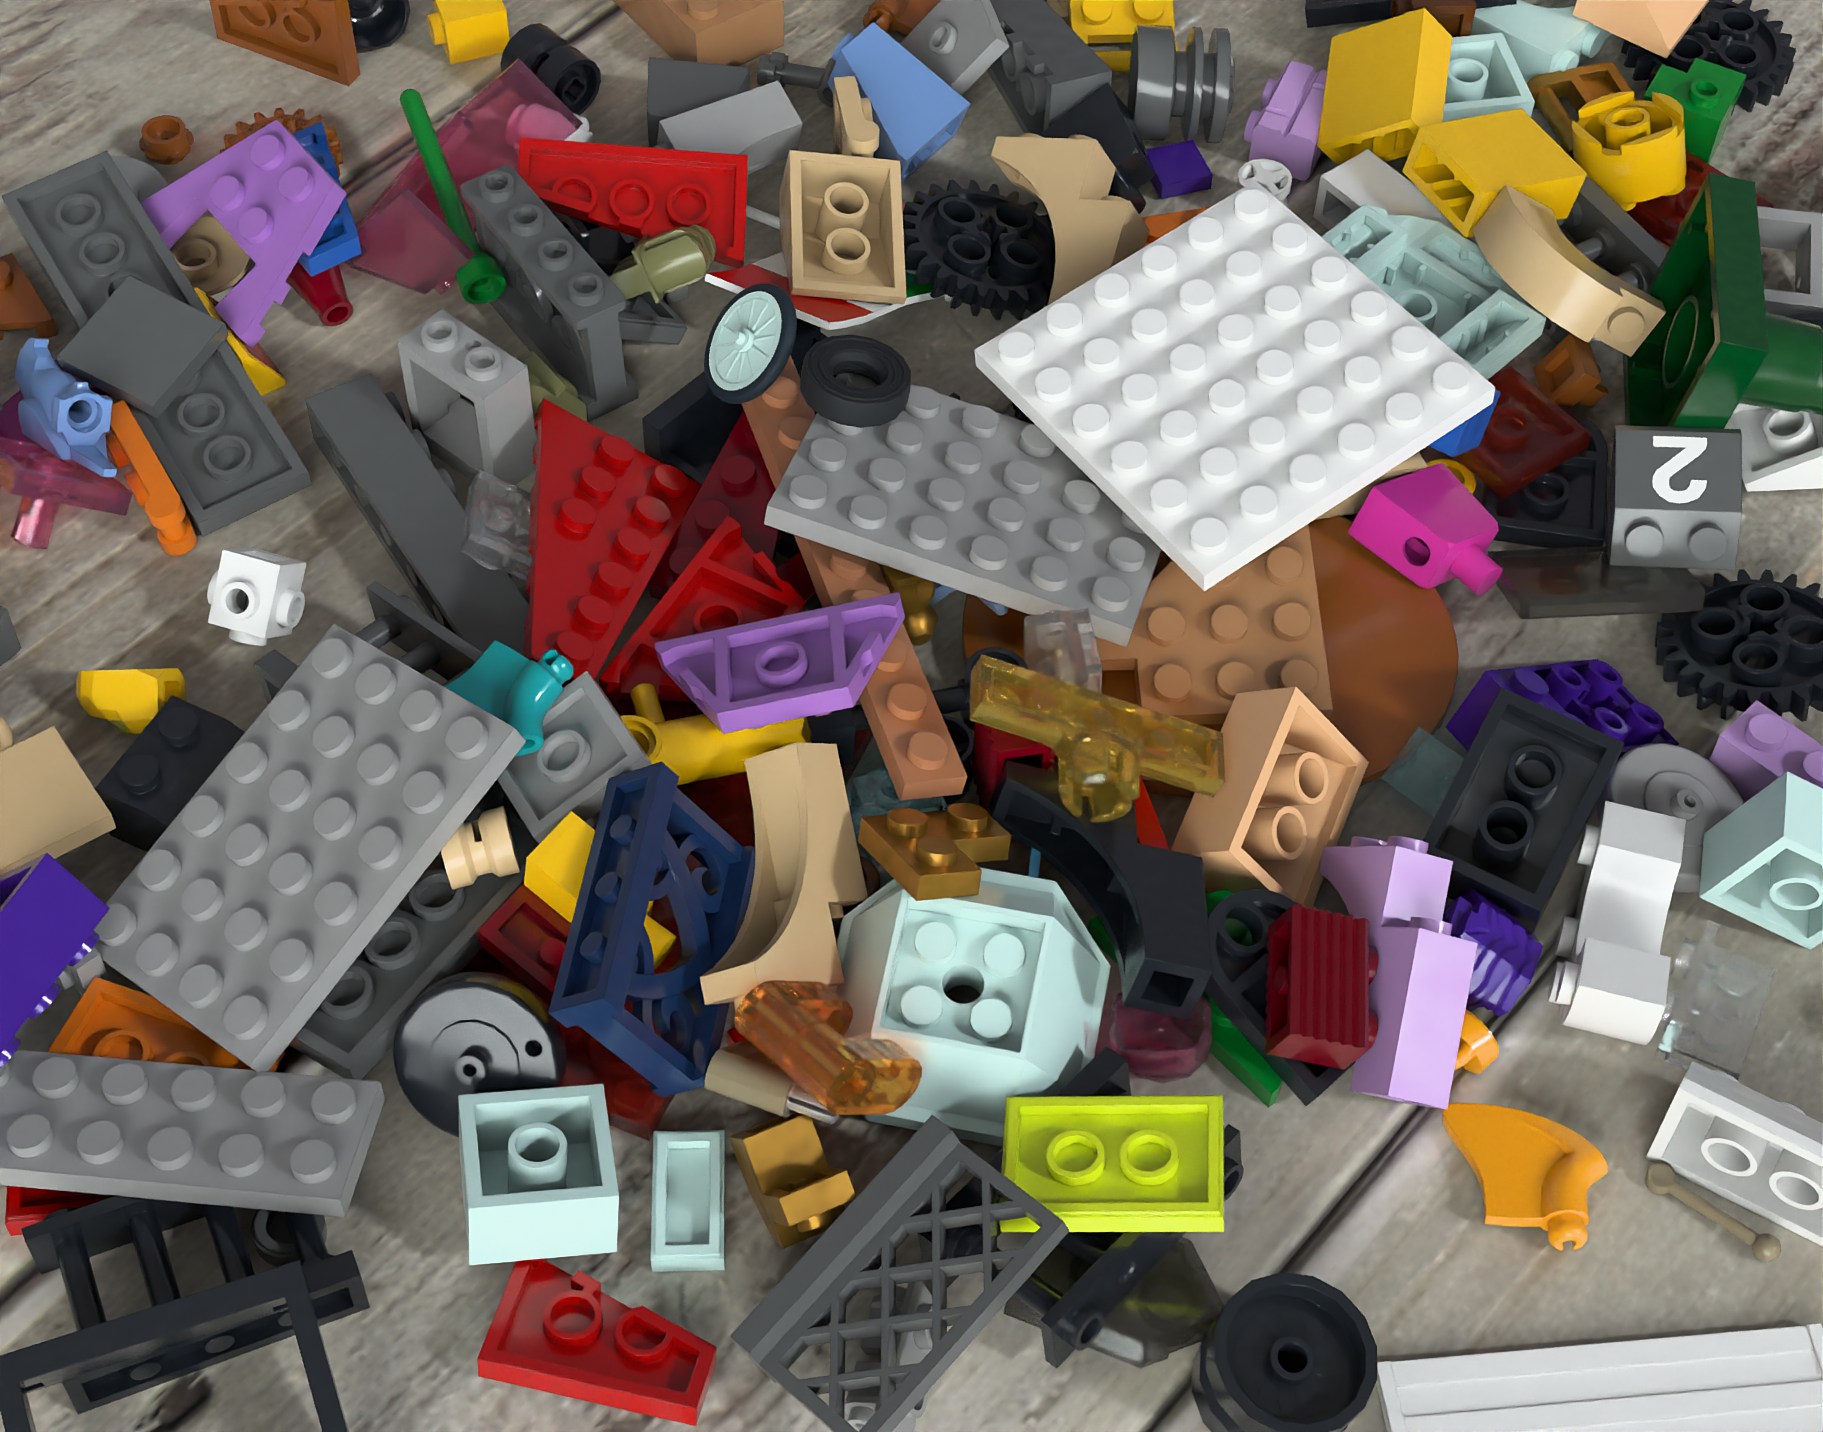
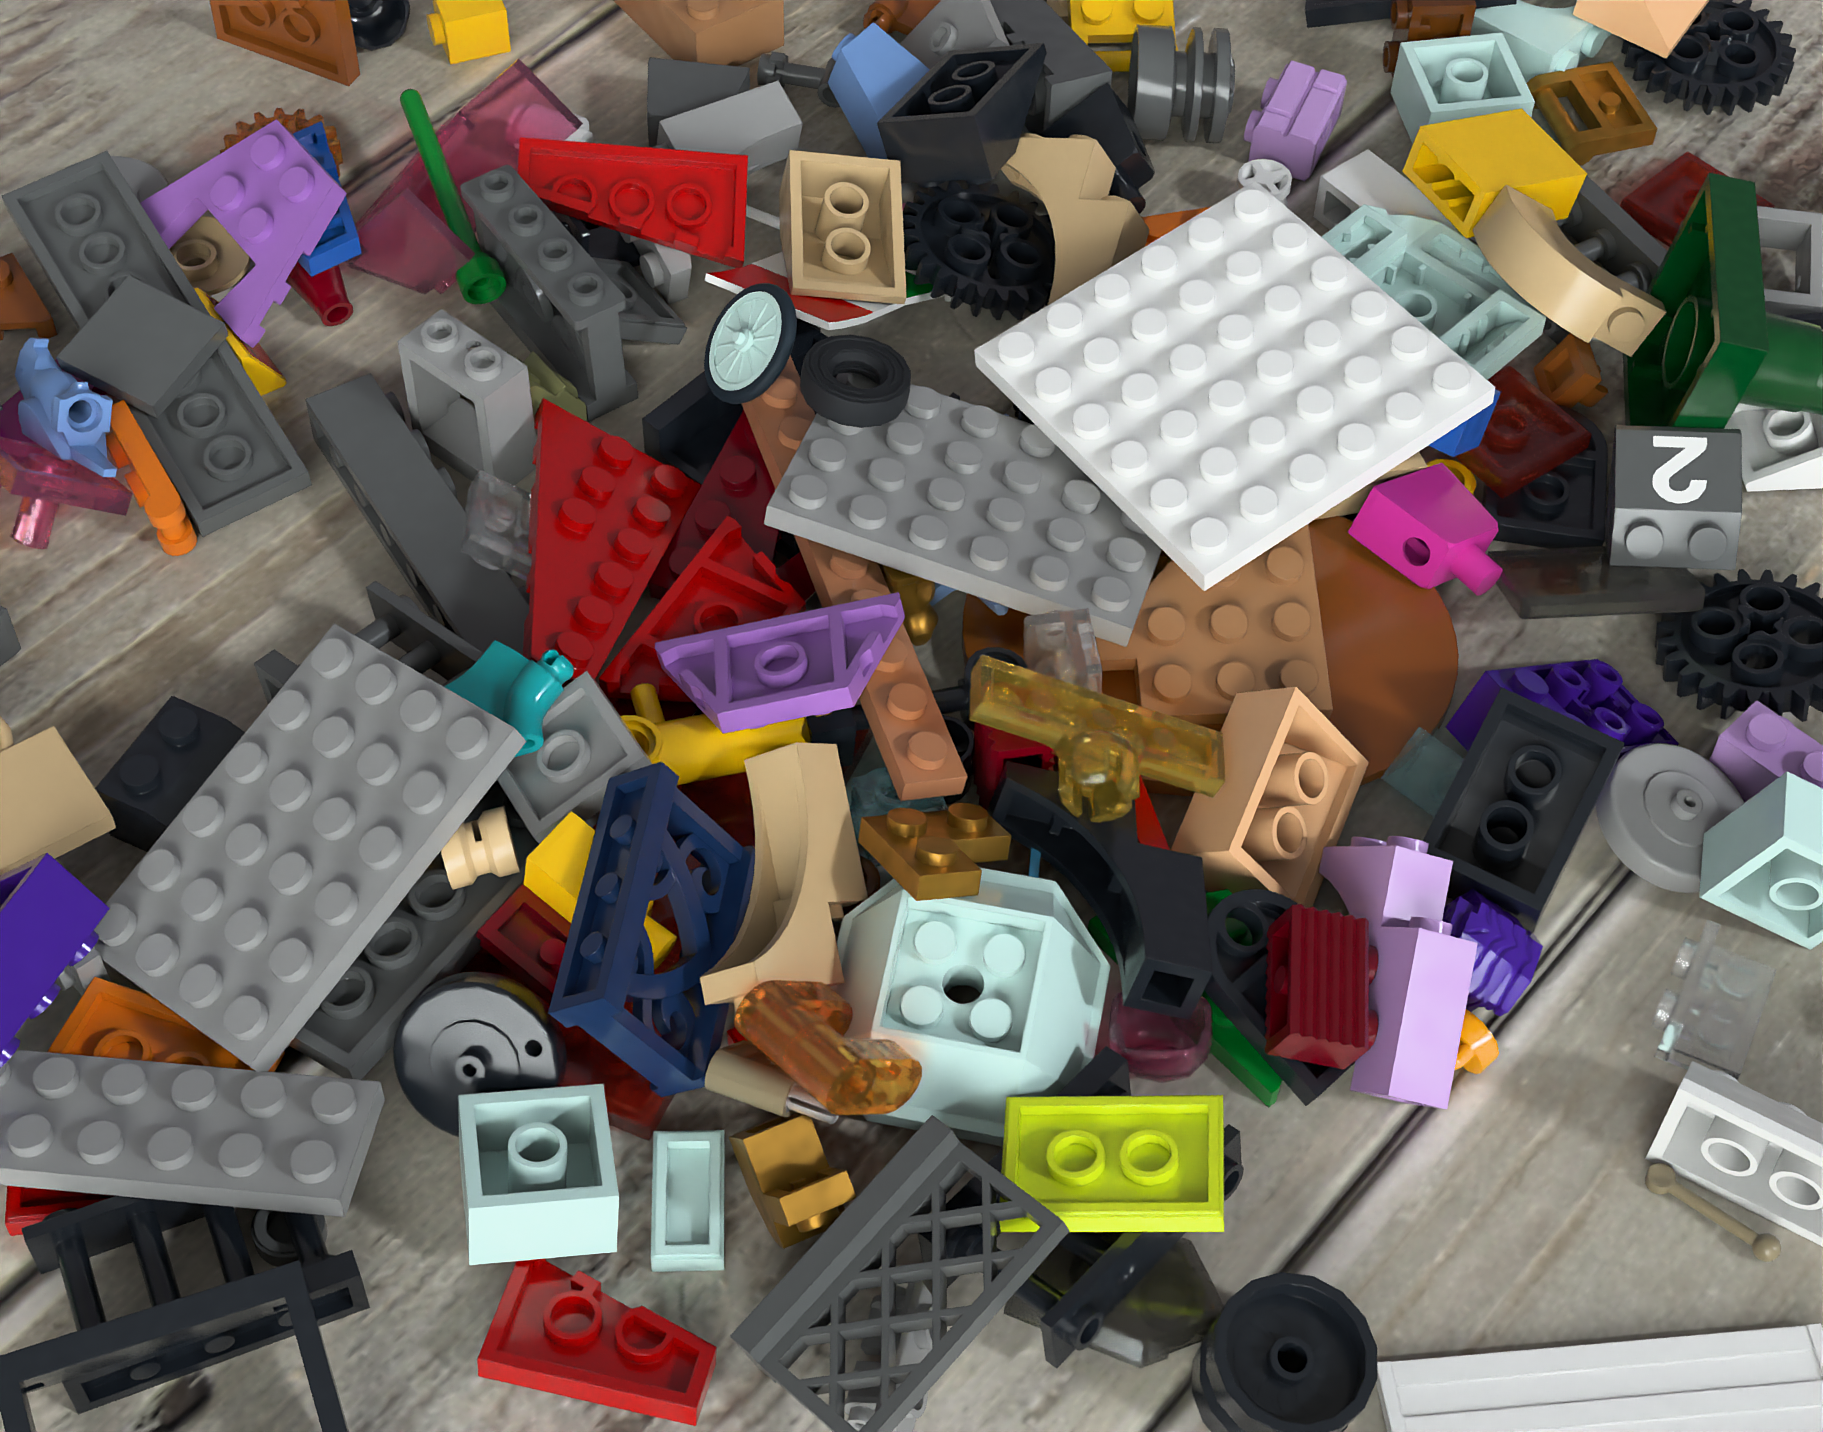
yellow rock [76,668,187,734] -> none
dark orange plate [139,115,194,165] -> none
white brick [207,547,307,646] -> none
black wheel [500,23,601,115] -> none
olive arm [609,225,716,304] -> none
tan plate [833,76,879,158] -> none
dark purple tile [1147,140,1213,199] -> none
yellow brick [1317,8,1452,166] -> none
light orange arm [1442,1103,1608,1251] -> none
white brick [1548,801,1686,1045] -> none
yellow brick [1571,91,1686,212] -> none
green brick [1643,58,1747,170] -> none
none -> black slope [877,43,1047,188]

